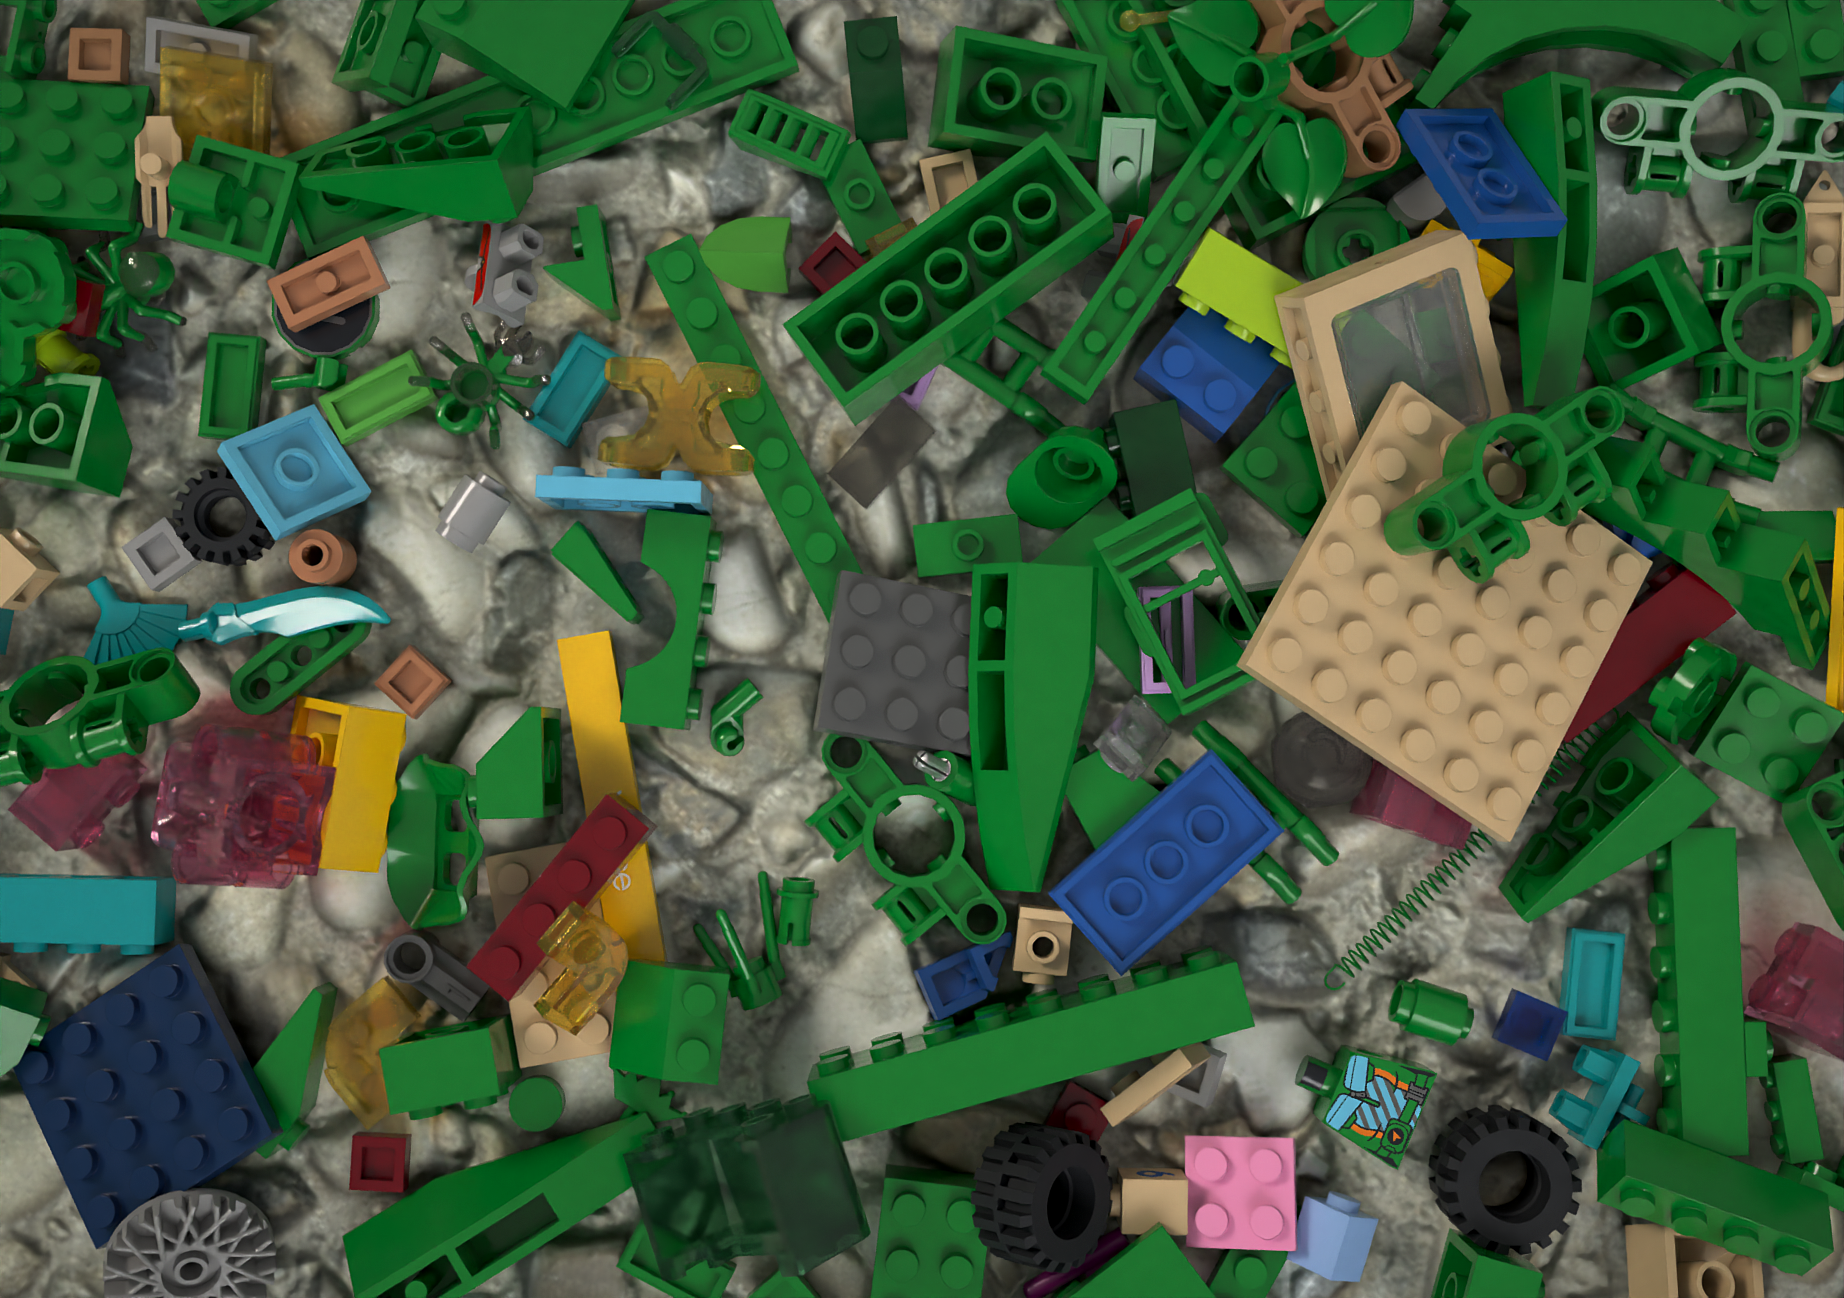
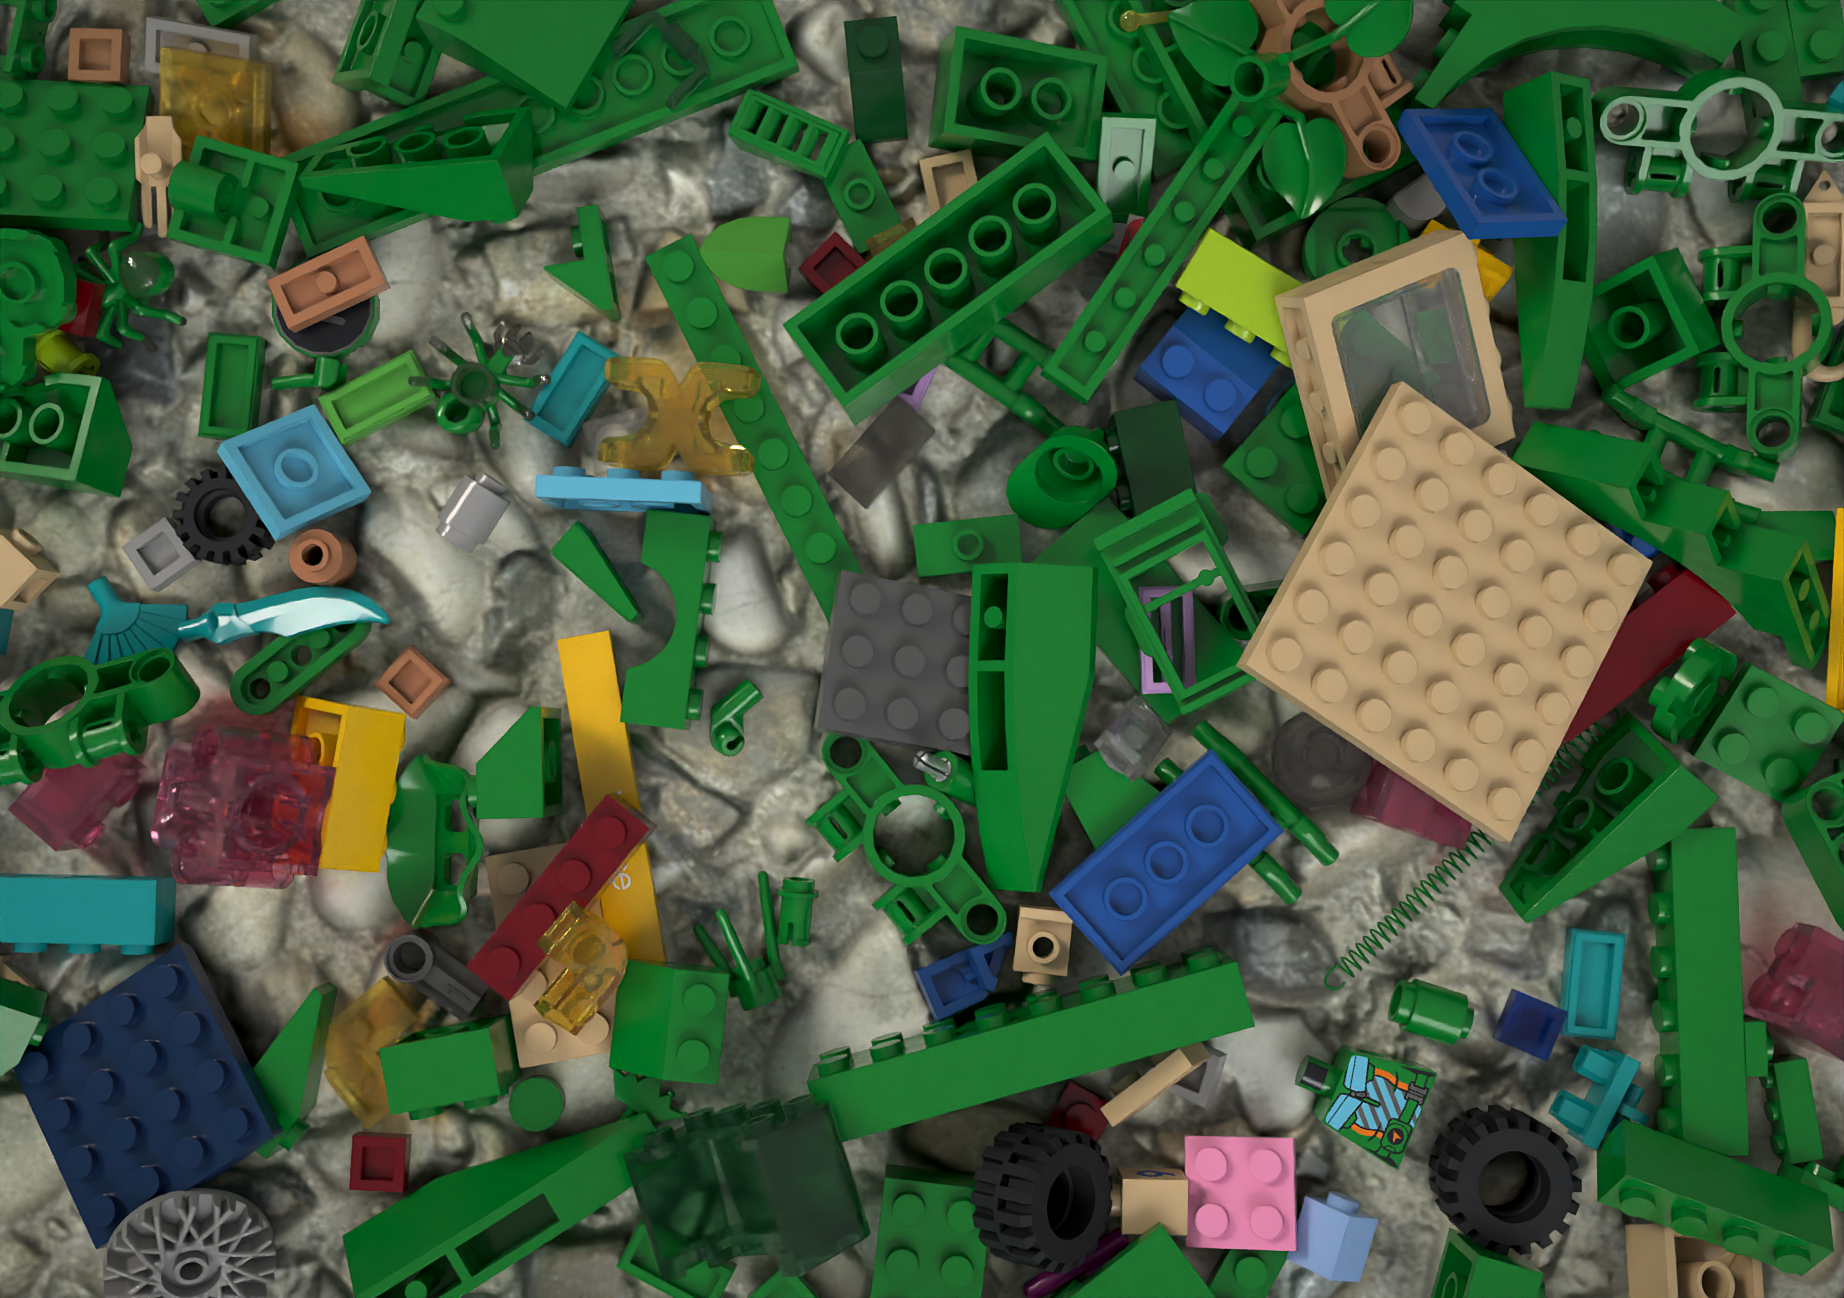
light grey hips [464,220,544,328] -> none
green piece [1384,386,1625,584] -> none

